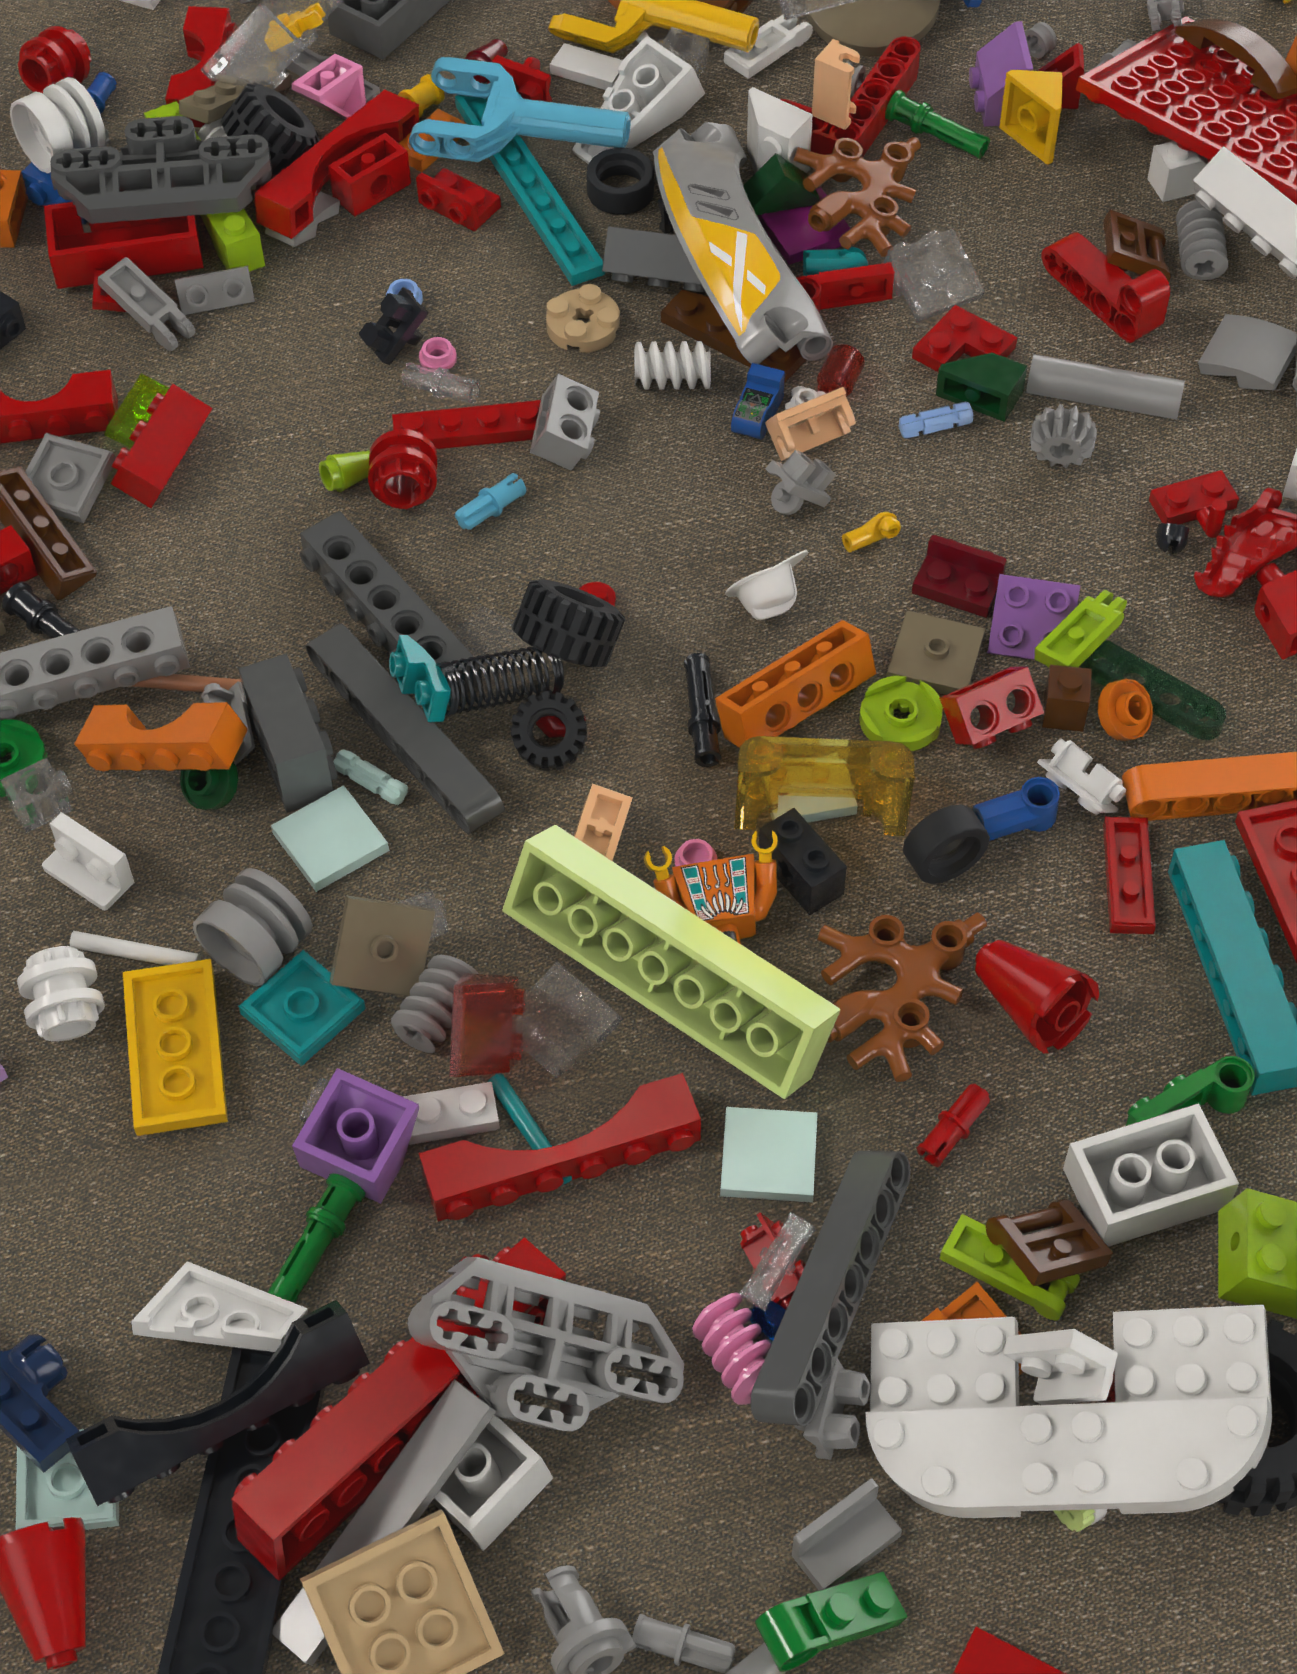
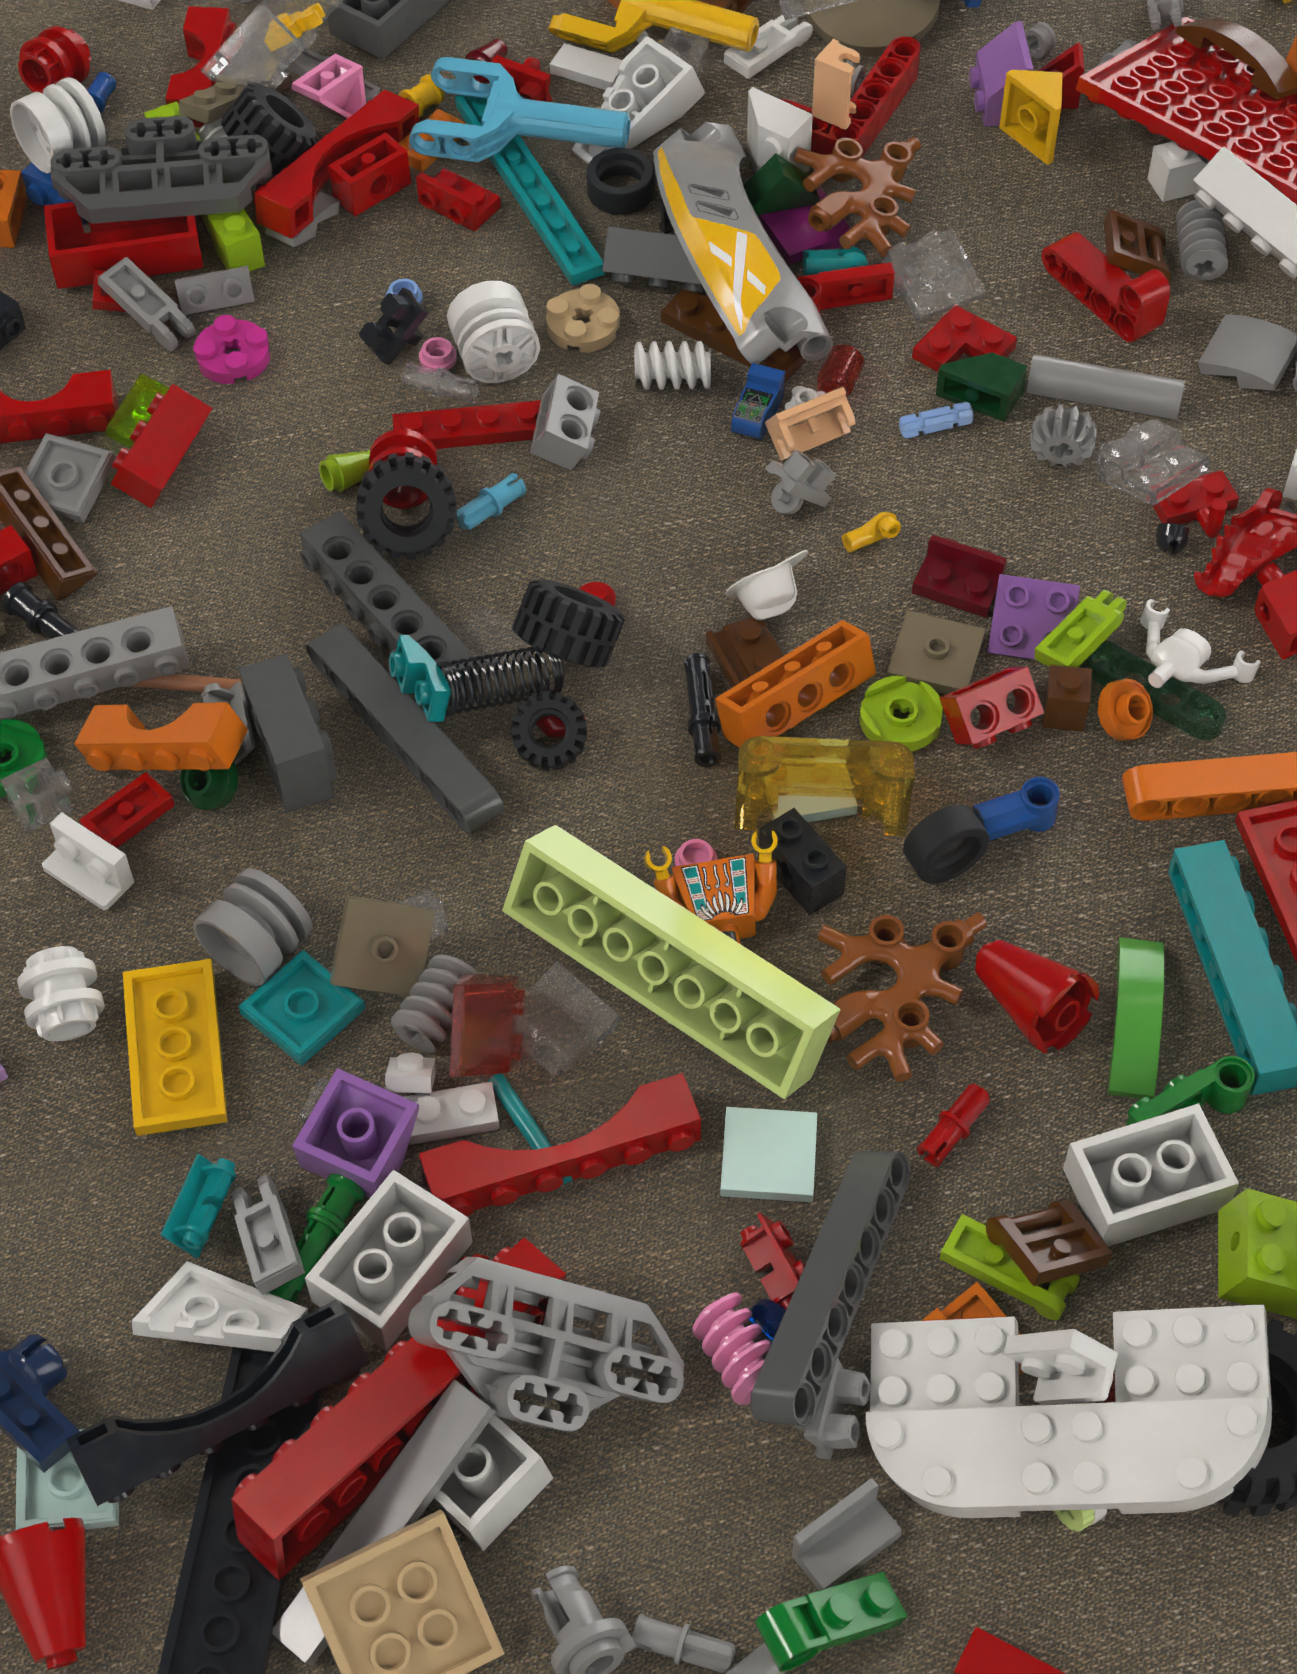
white bar [70,931,201,965] -> none
light aqua tile [271,785,389,892] -> none
light aqua axle [333,749,408,805] -> none
light nougat hinge [574,783,633,861] -> none
clear pin [738,1212,816,1311] -> none
green pin [885,90,990,159] -> none
white hinge [1037,739,1126,814] -> none
red tile [1103,816,1156,934] -> none
none -> red plate [79,772,175,848]
none -> teal hinge [160,1154,237,1258]
none -> dark pink plate [193,315,270,384]
none -> light grey hinge [232,1174,305,1295]
none -> white brick [305,1170,473,1352]
none -> black tyre [356,452,457,560]
none -> white plate [385,1053,436,1093]
none -> white wheel [447,281,540,383]
none -> reddish brown plate [706,616,784,688]
none -> clear plate [1096,418,1211,506]
none -> bright green slope [1108,937,1164,1099]
none -> white piece [1140,599,1261,688]

